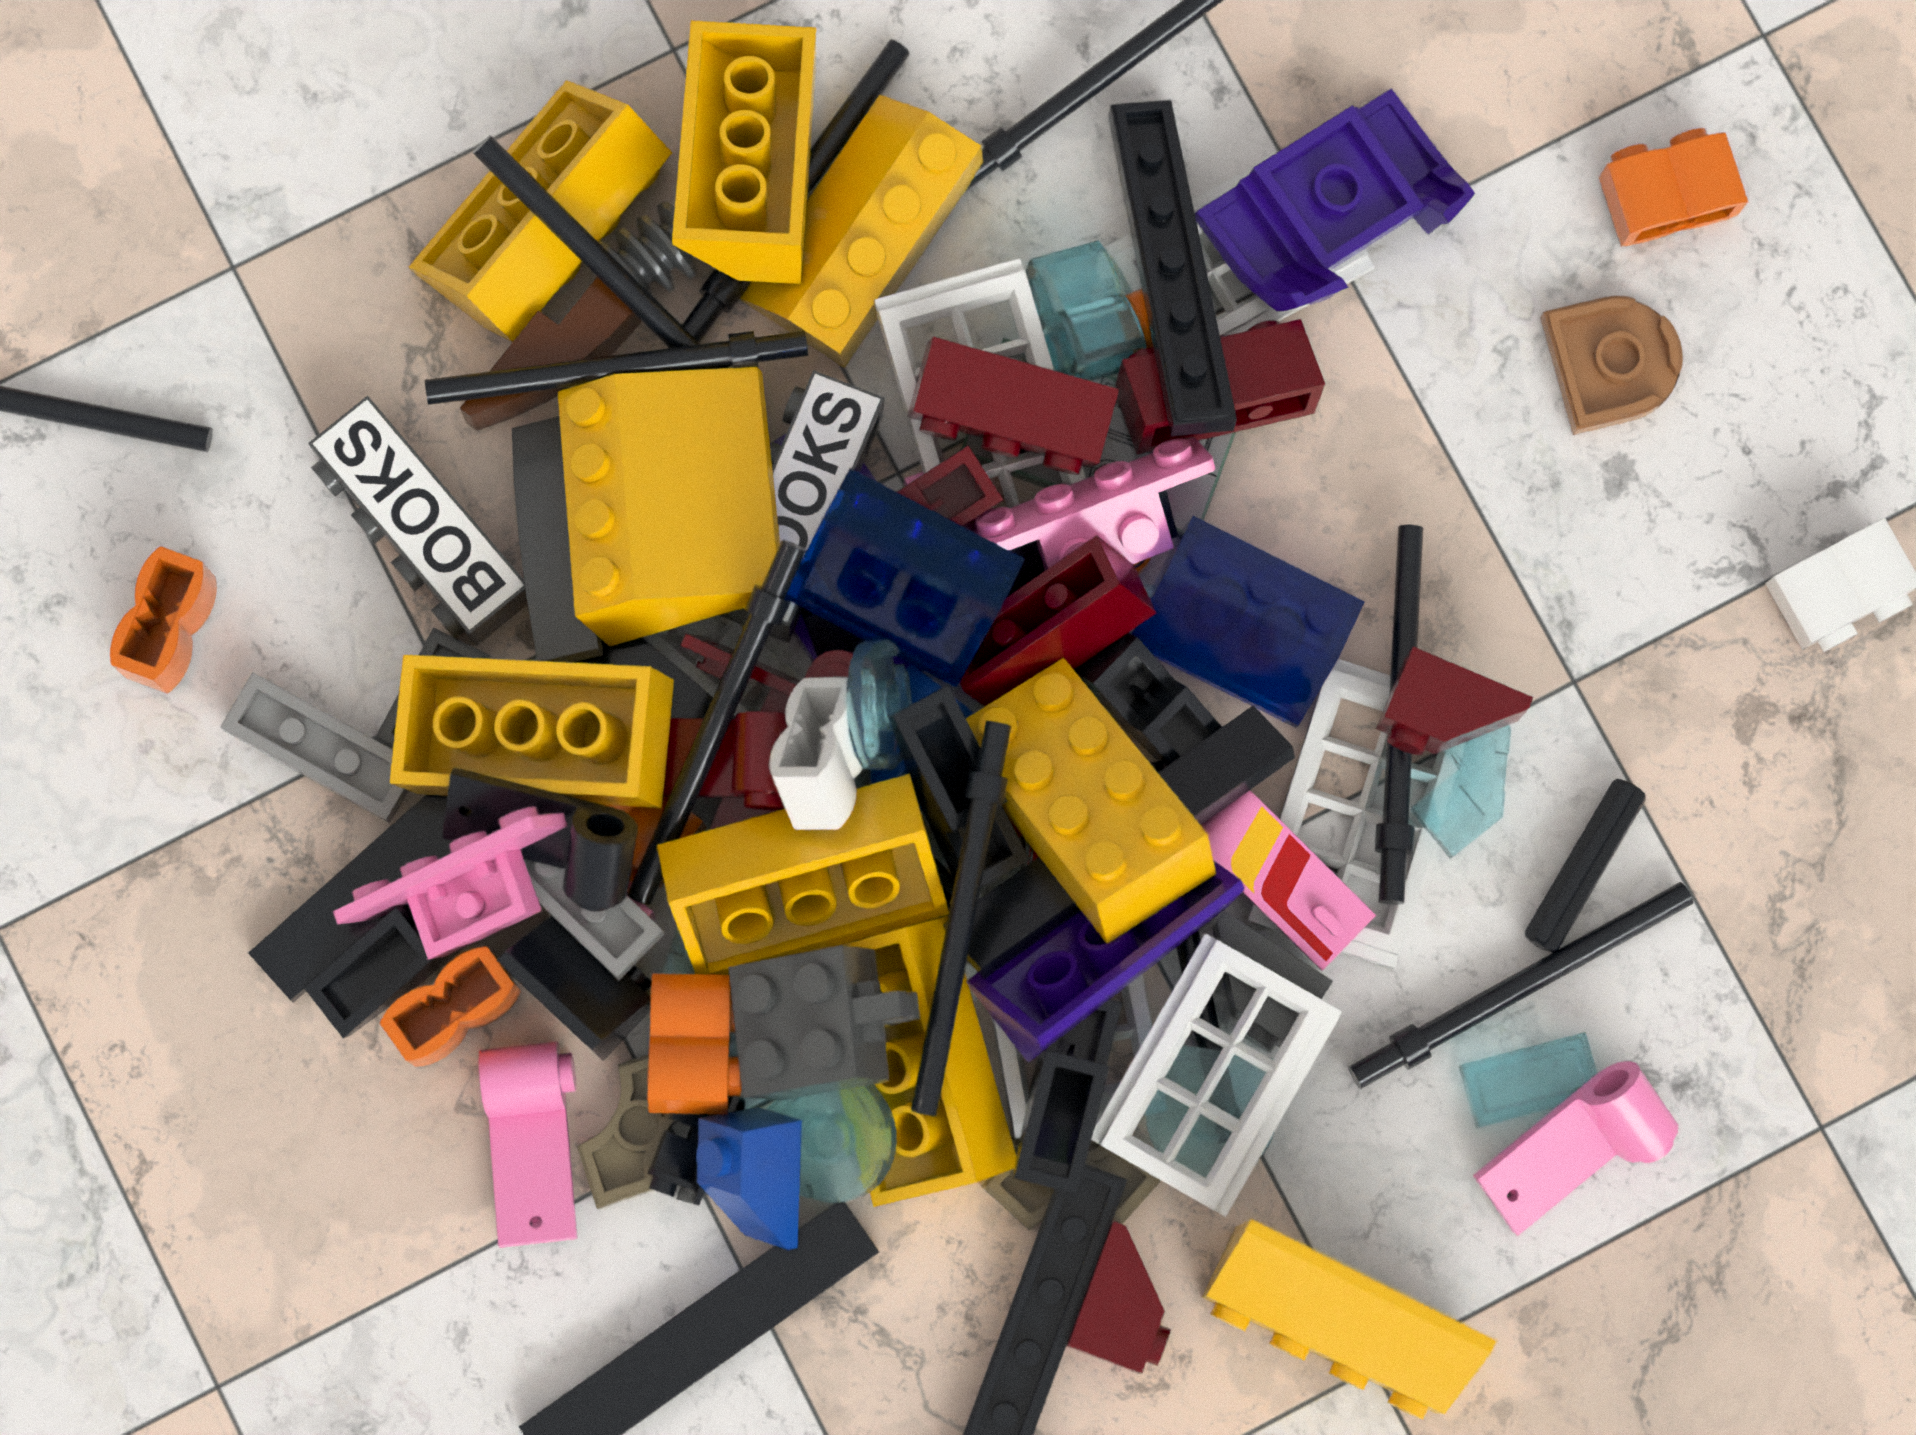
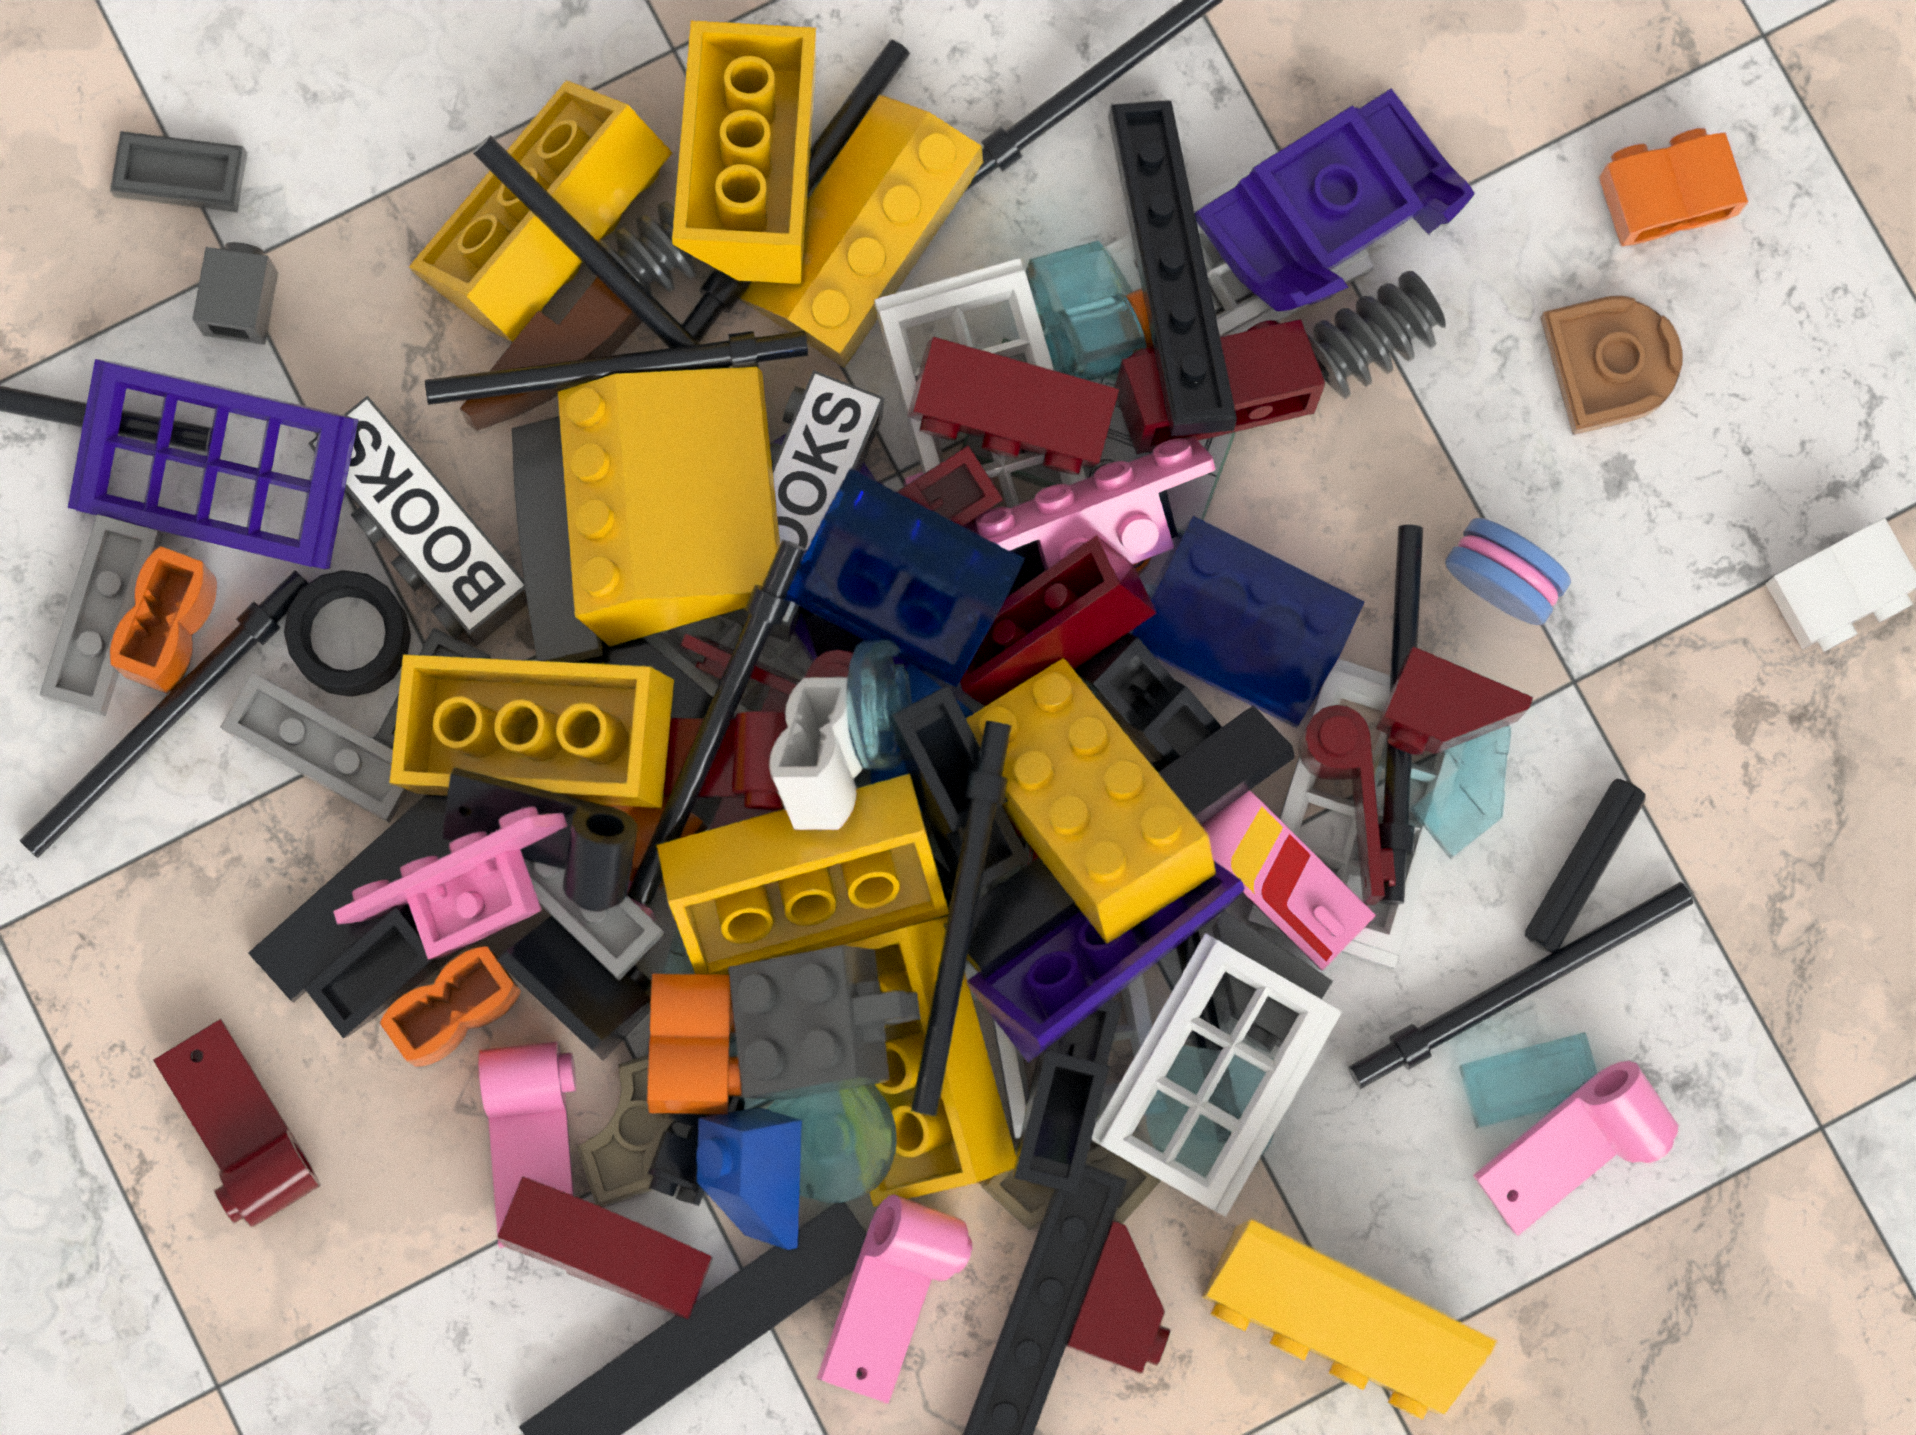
none -> black bar [19,570,309,858]
none -> light grey plate [39,514,163,716]
none -> dark purple piece [67,359,359,569]
none -> dark grey tile [110,131,247,212]
none -> dark red door [153,1019,321,1228]
none -> dark grey brick [192,242,278,345]
none -> black tyre [284,570,411,697]
none -> dark red slope [497,1176,713,1320]
none -> bright pink door [816,1195,972,1404]
none -> dark red door [1298,705,1396,906]
none -> dark grey piece [1307,271,1446,399]
none -> medium blue head [1445,518,1571,625]

